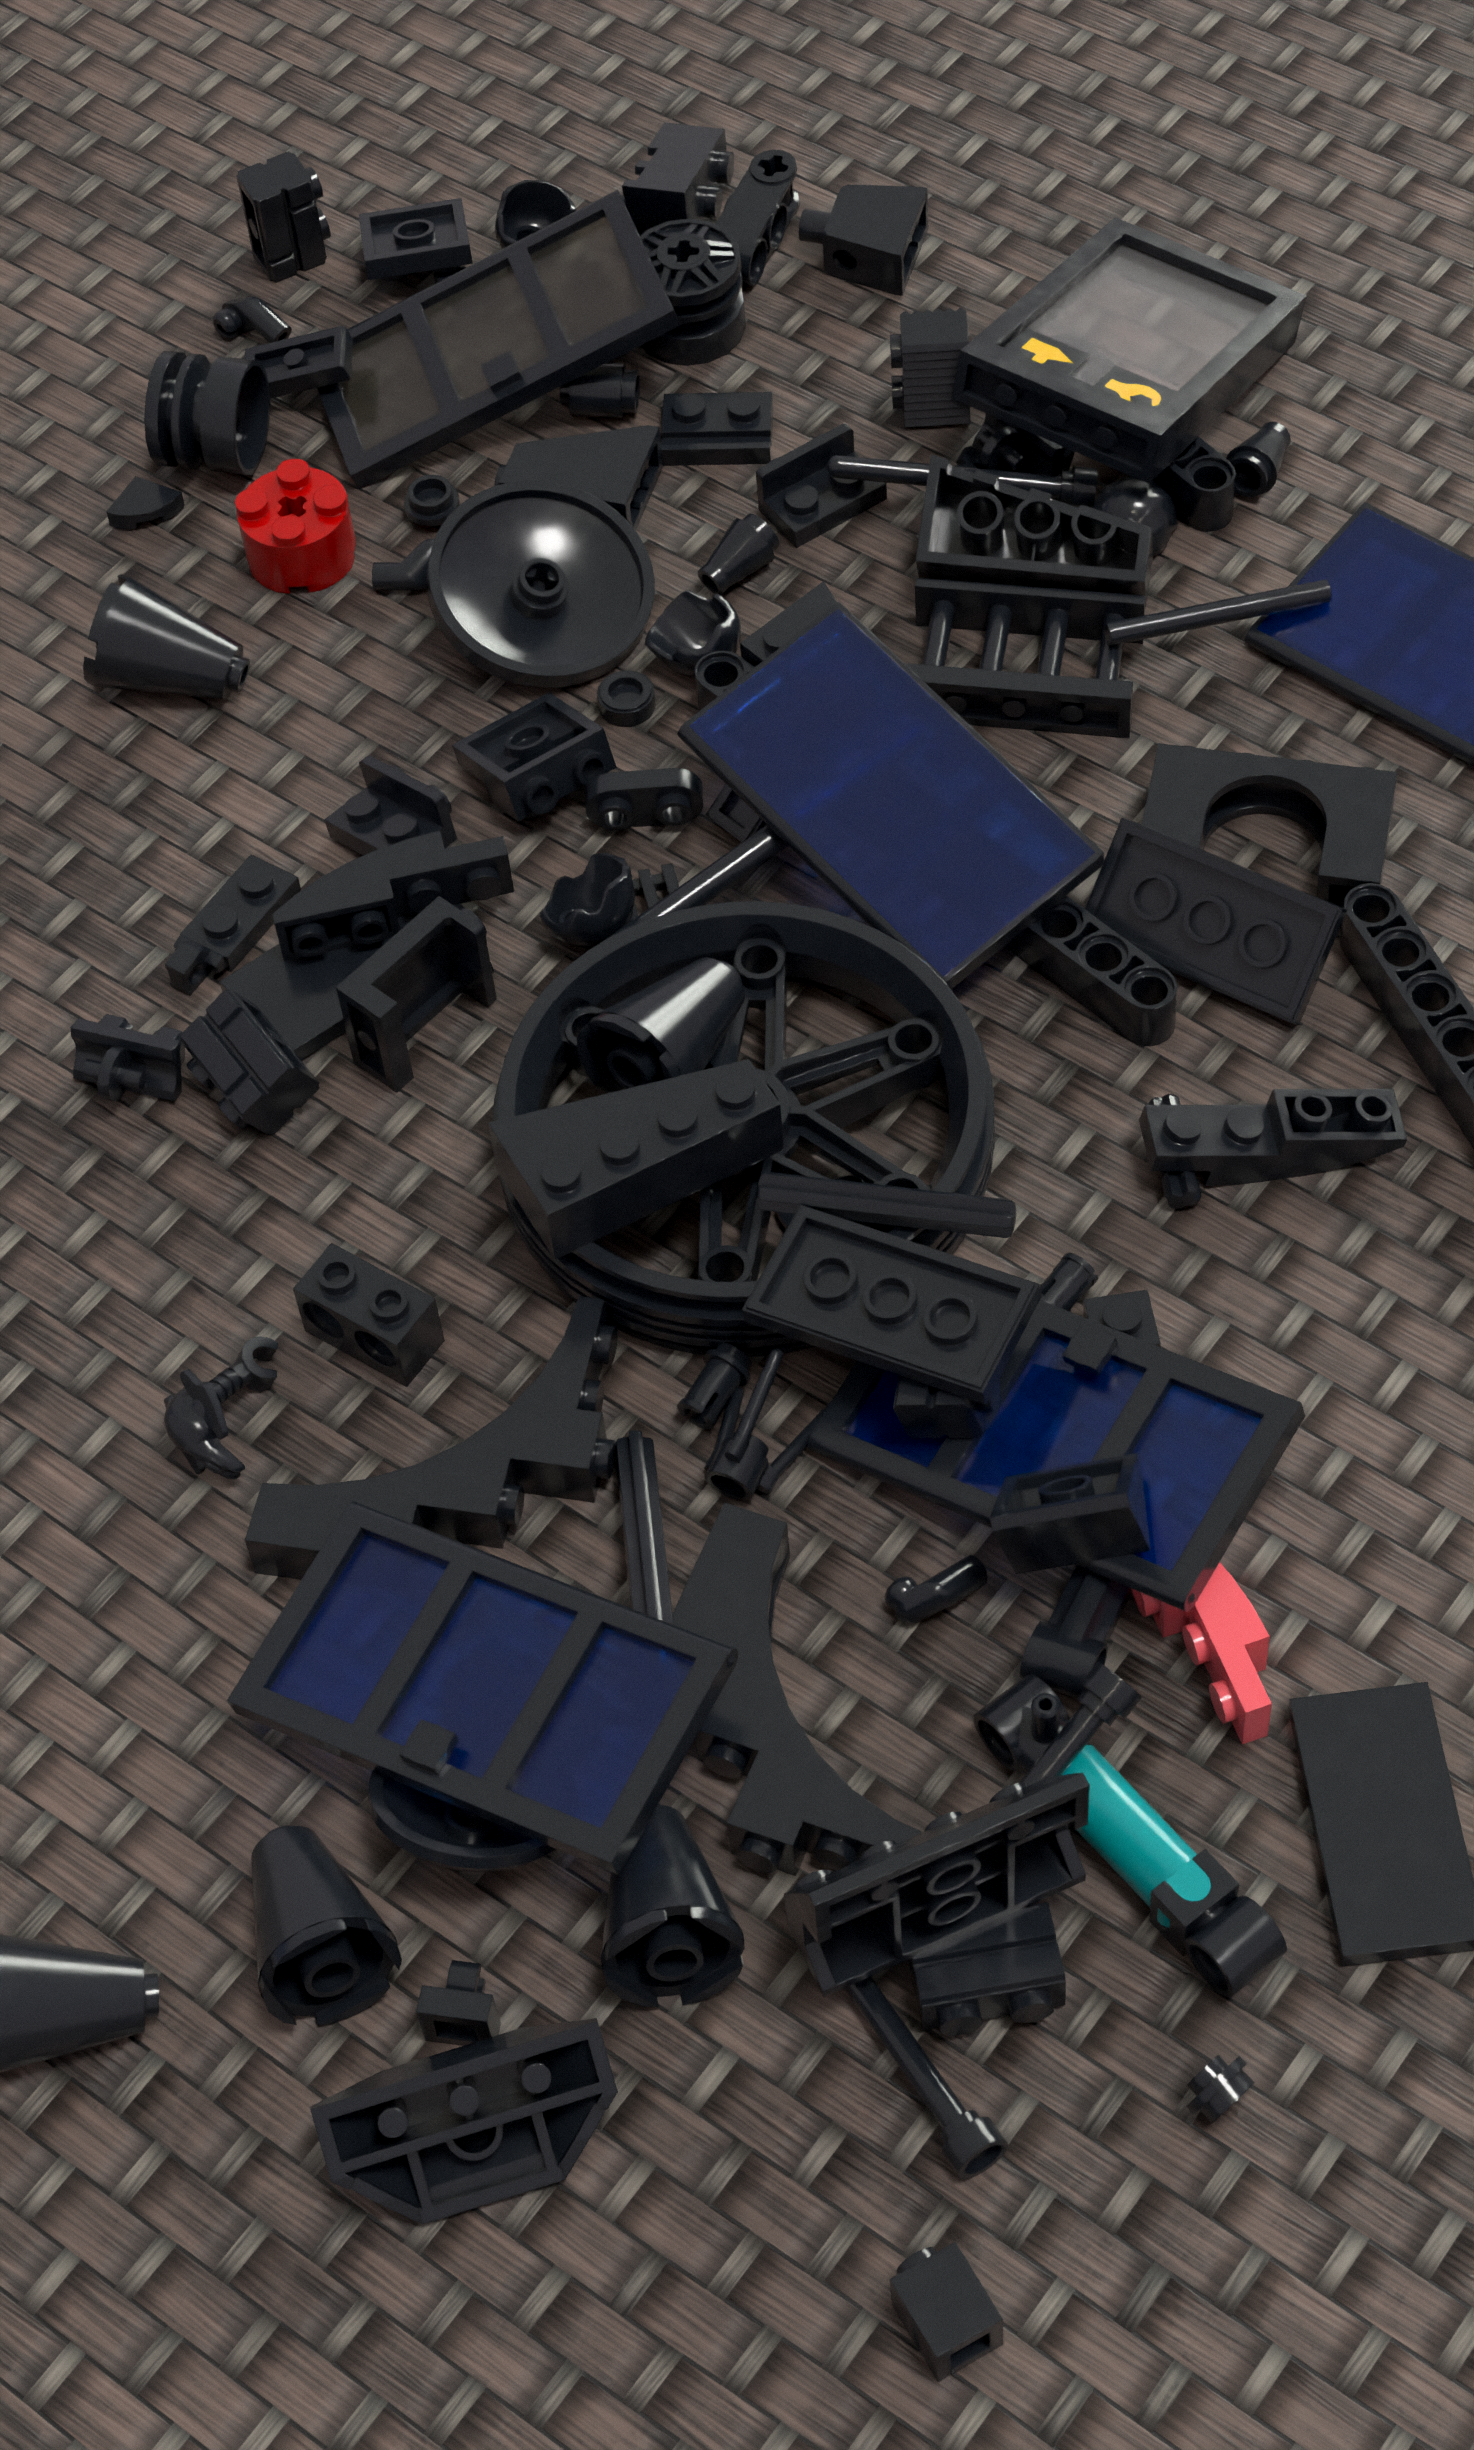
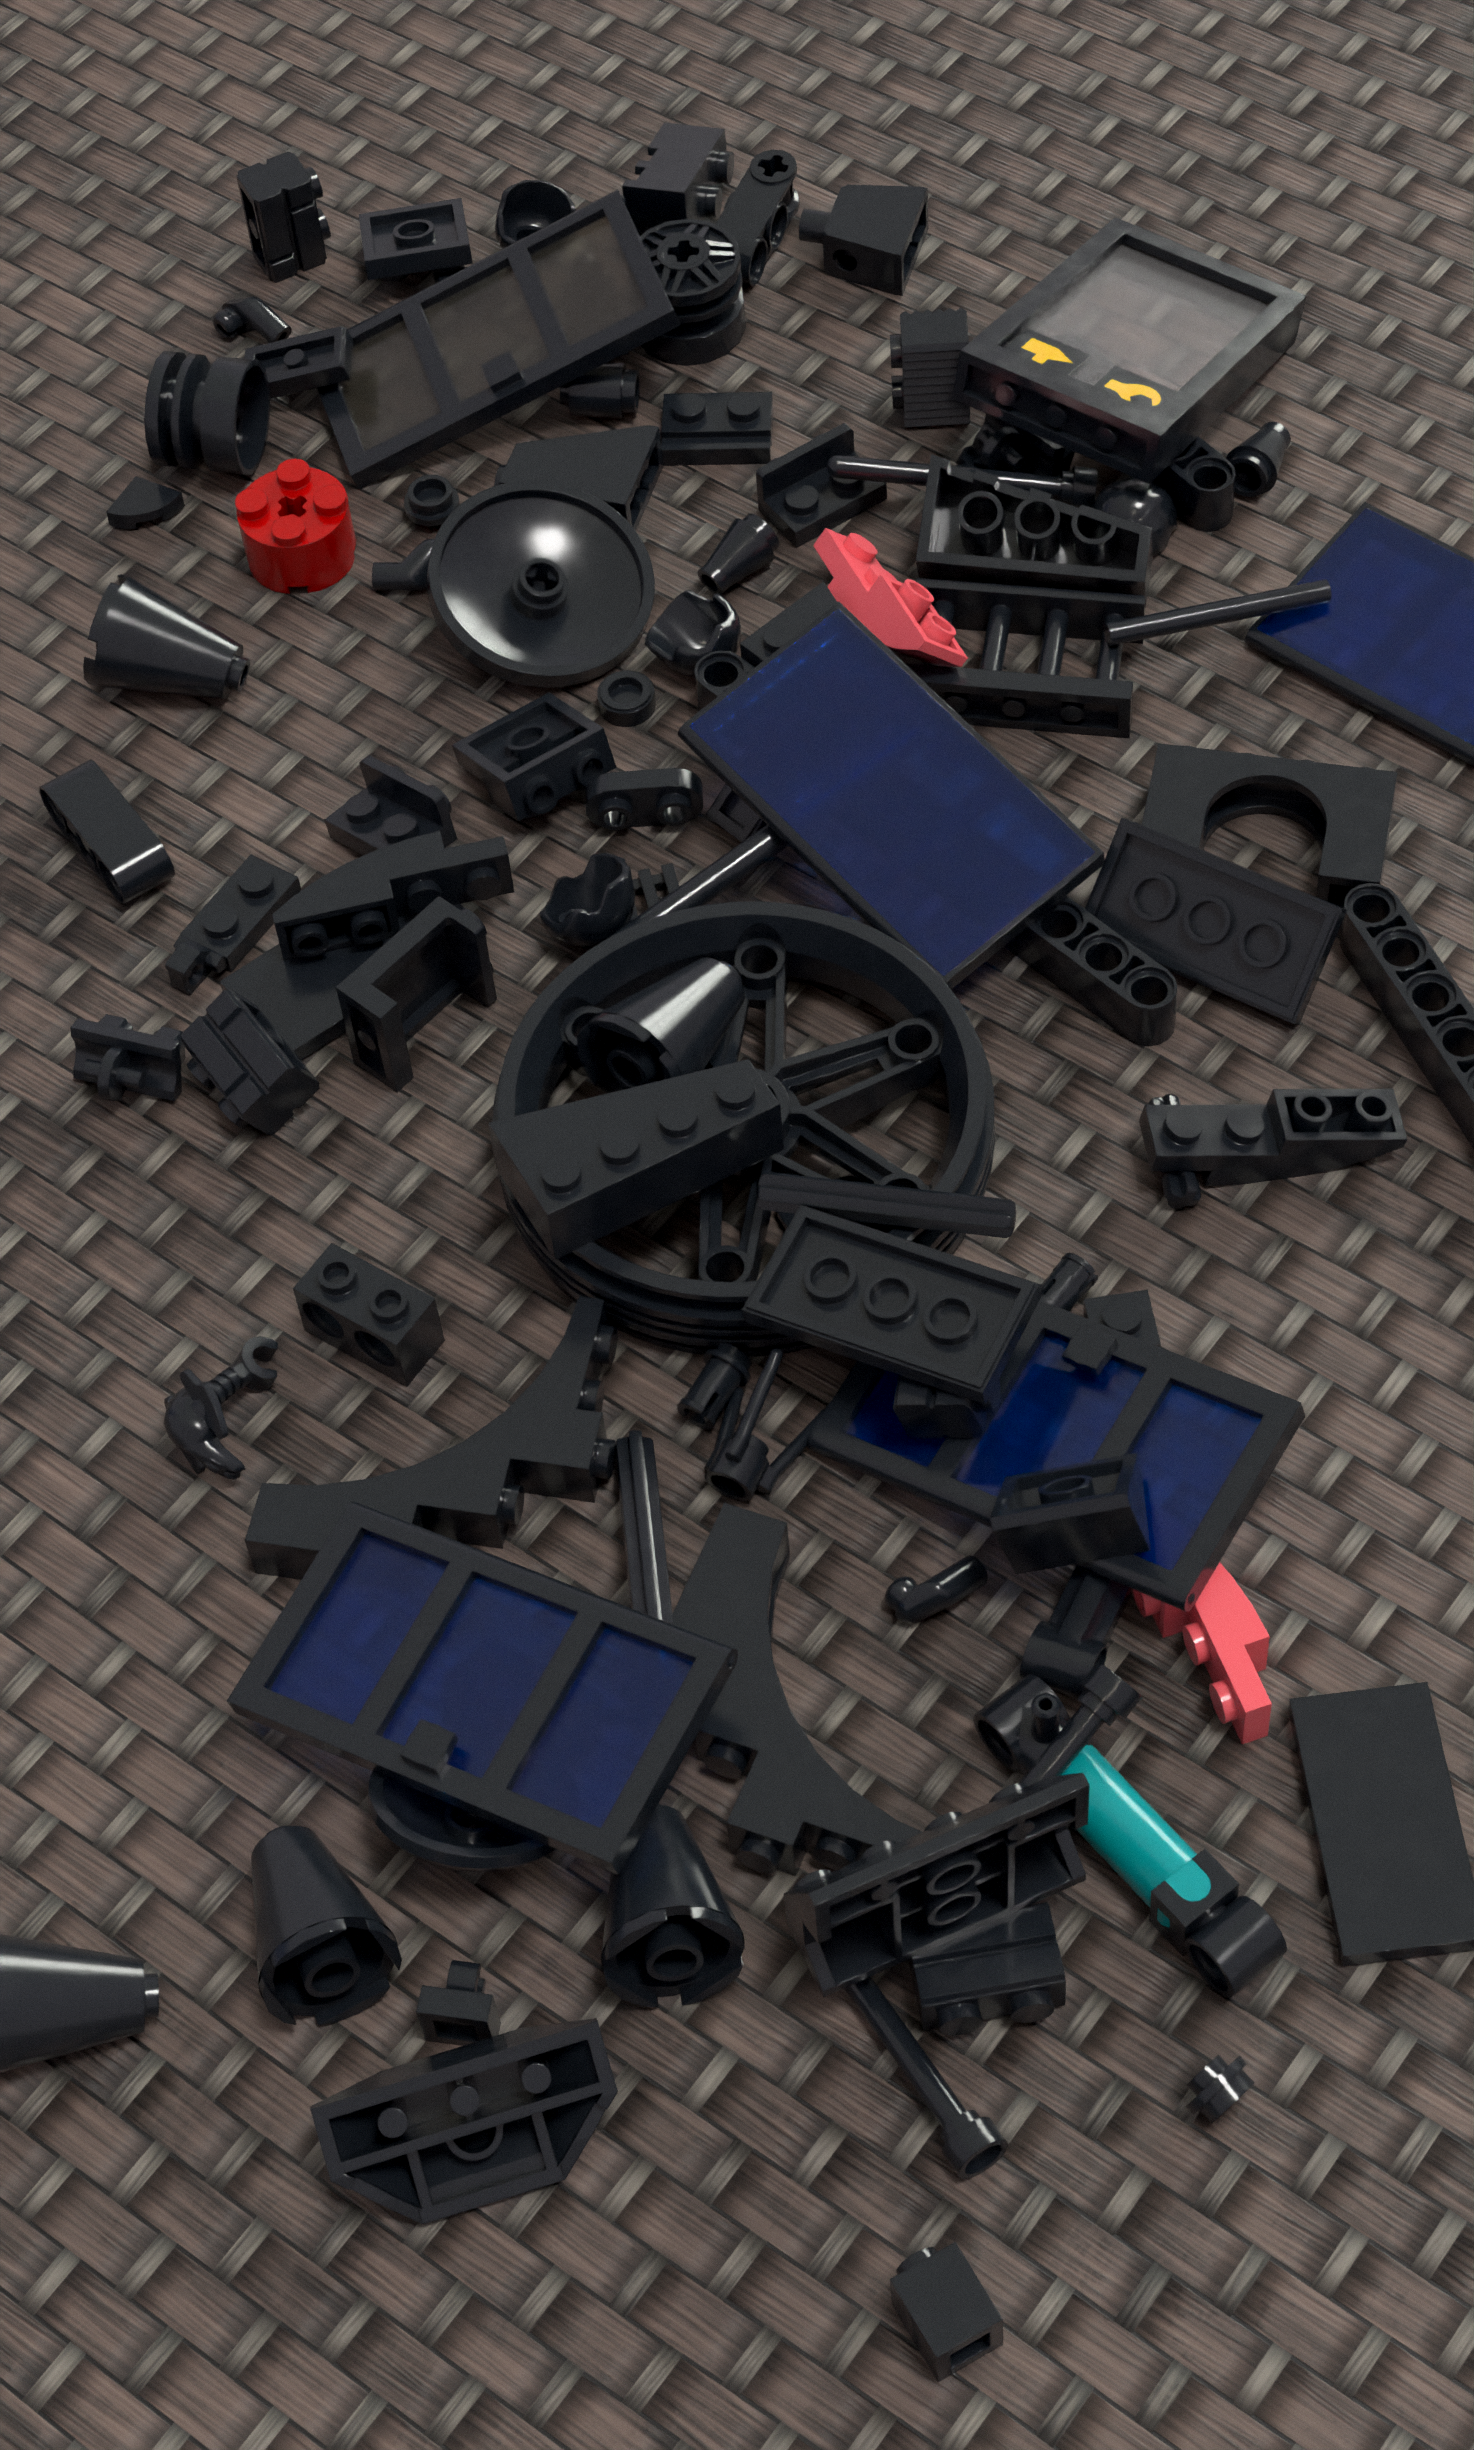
none -> black beam [39,759,175,905]
none -> coral slope [813,528,968,667]

